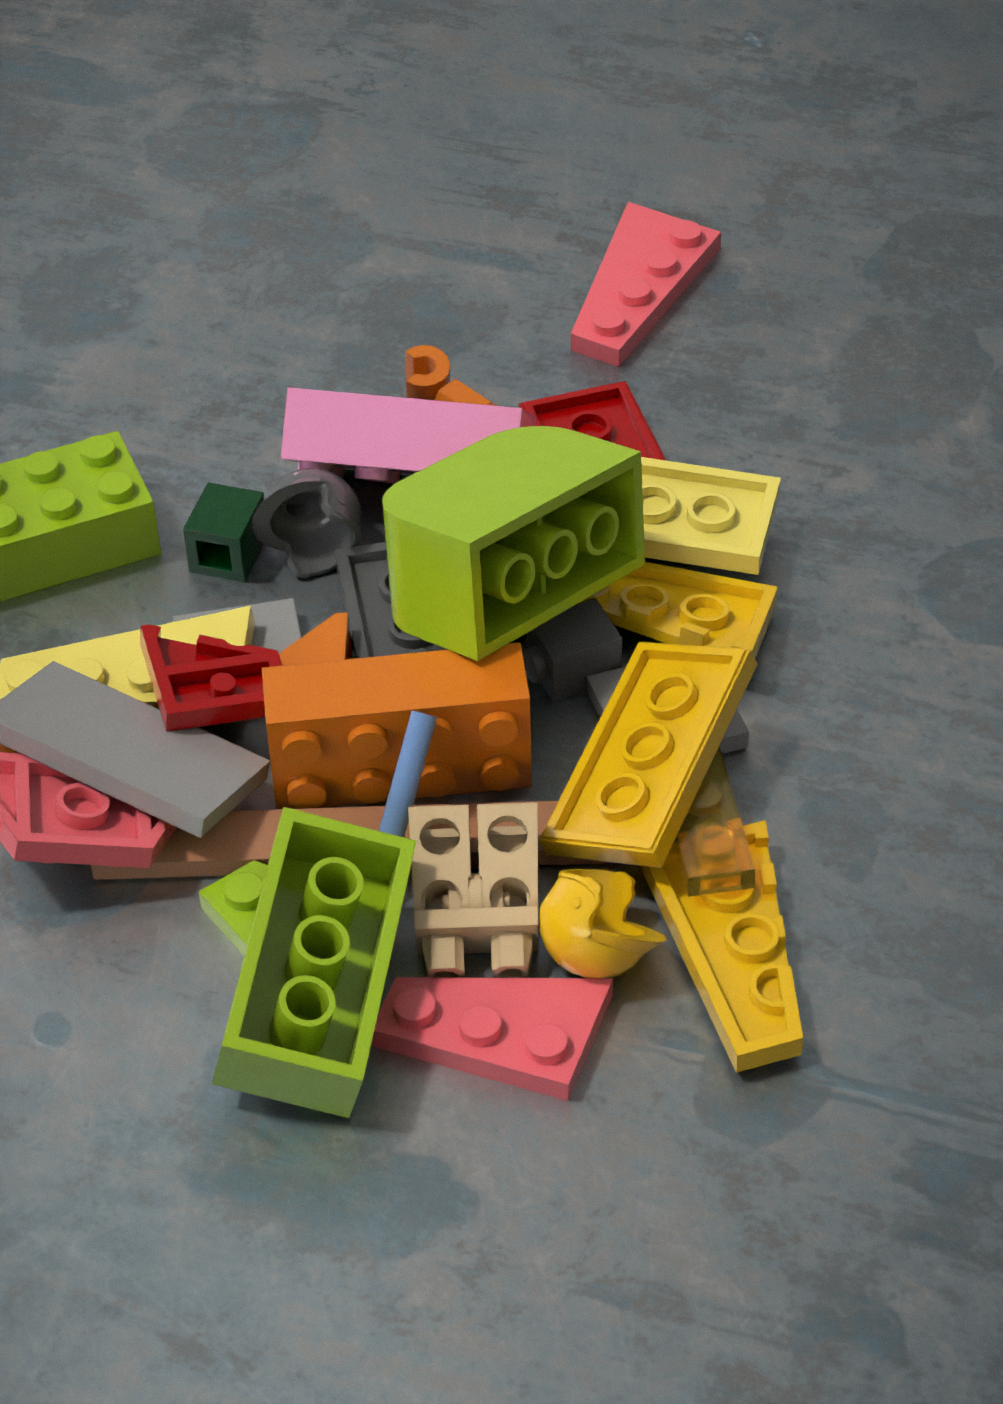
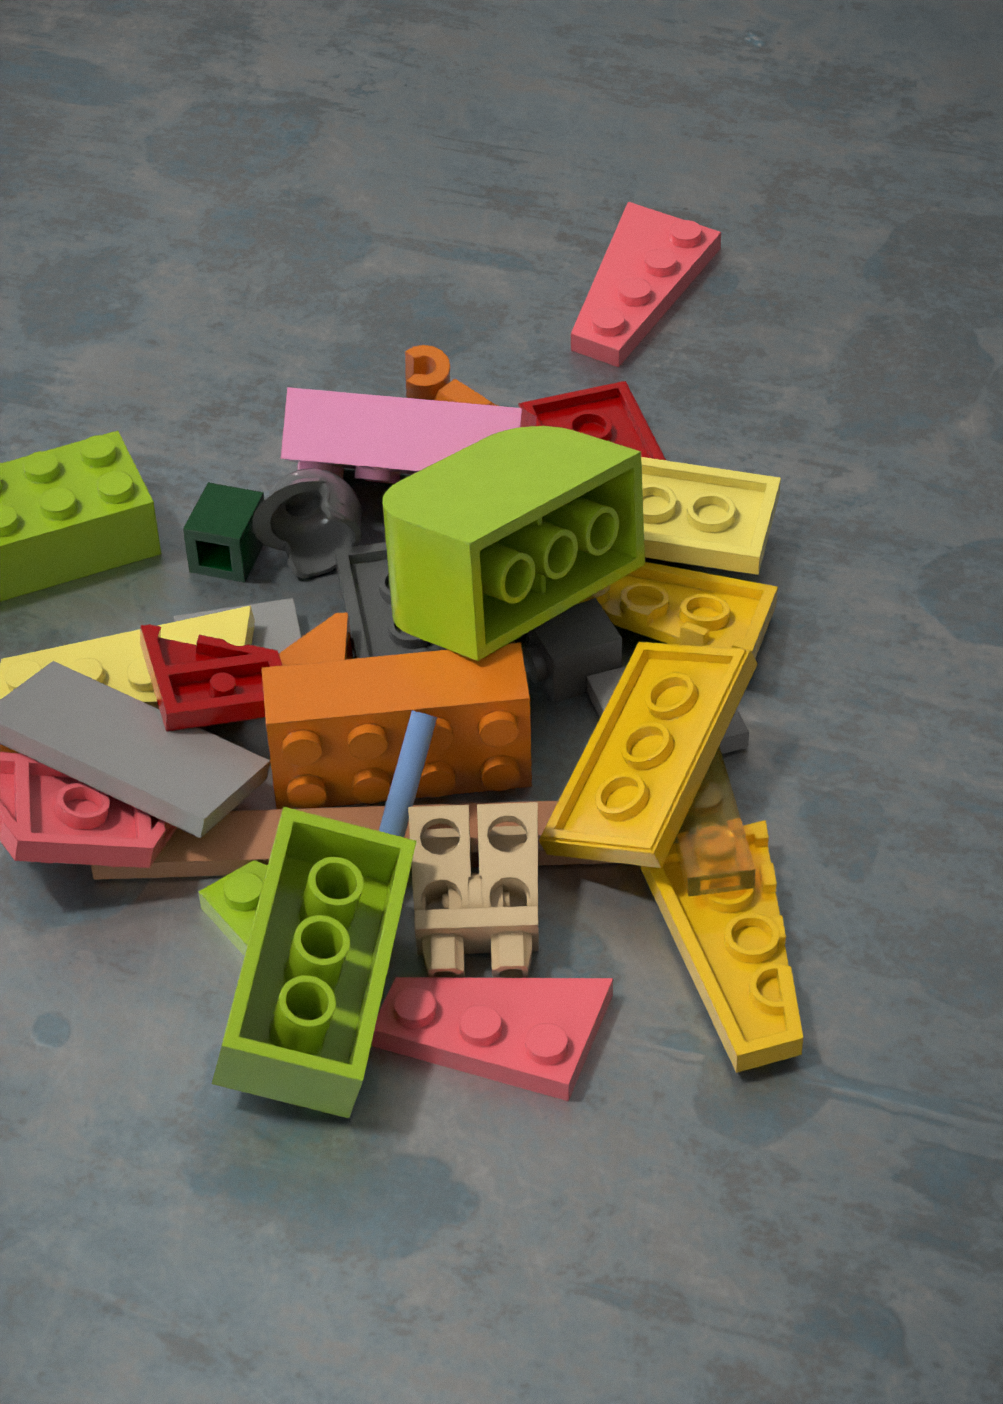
yellow helmet [539,869,667,978] -> none

